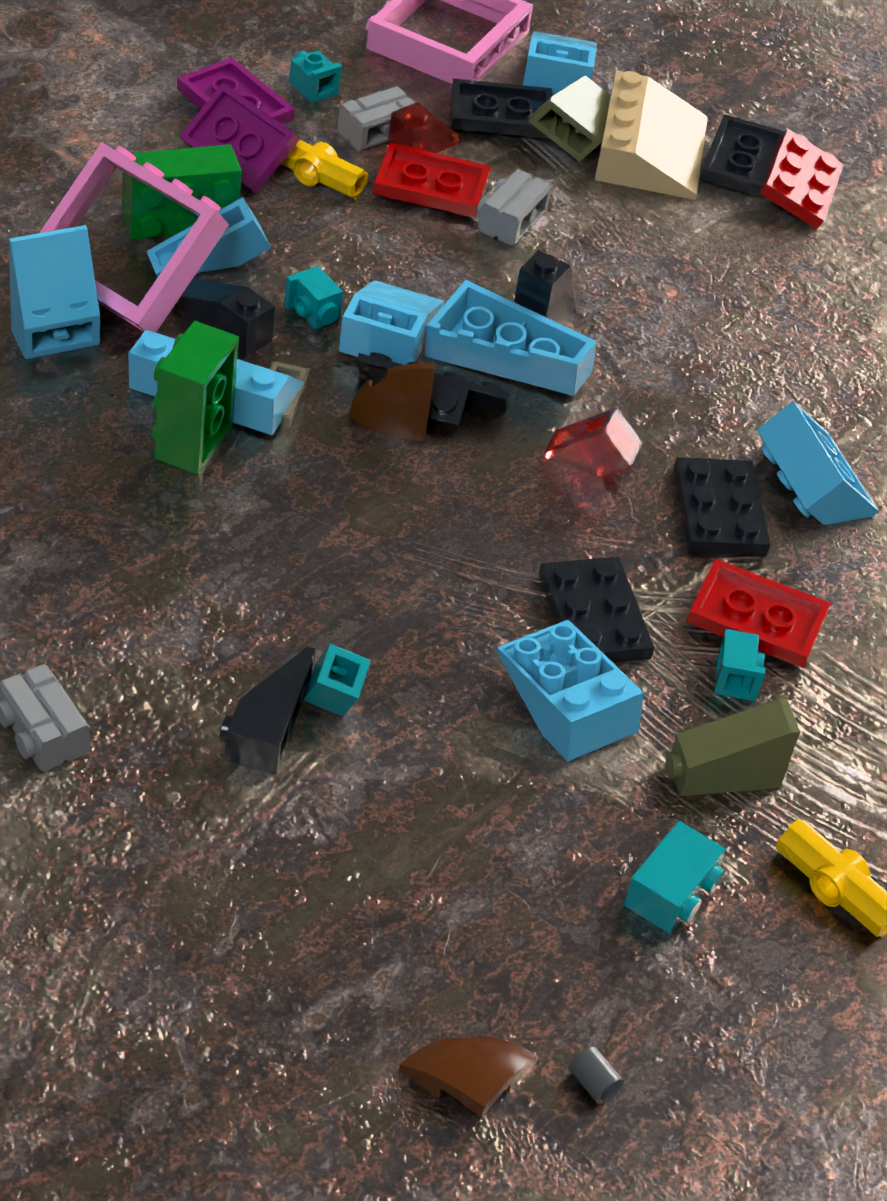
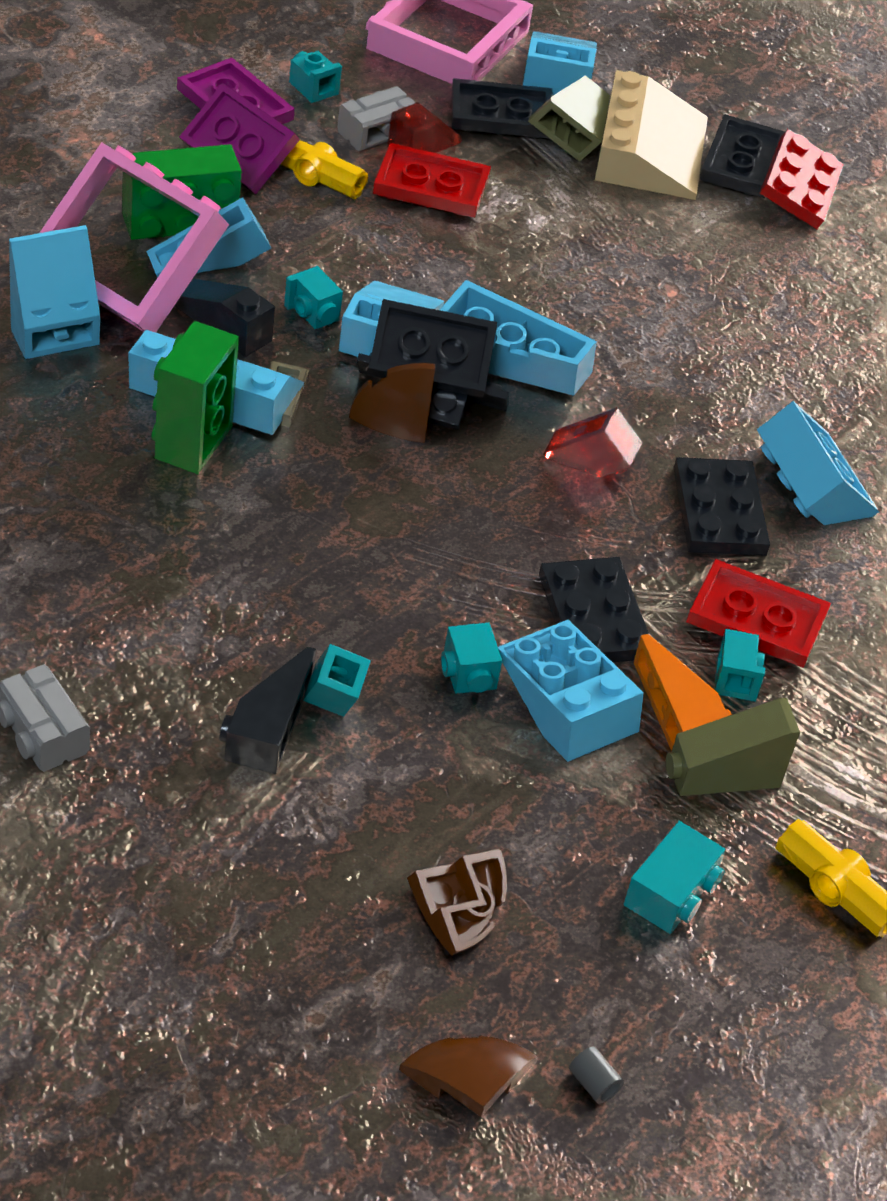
light grey brick [477,169,552,246] -> none
black slope [514,250,576,326] -> none
none -> black plate [368,299,497,398]
none -> reddish brown brick [407,849,507,955]
none -> teal brick [441,622,503,694]
none -> orange slope [634,634,732,752]

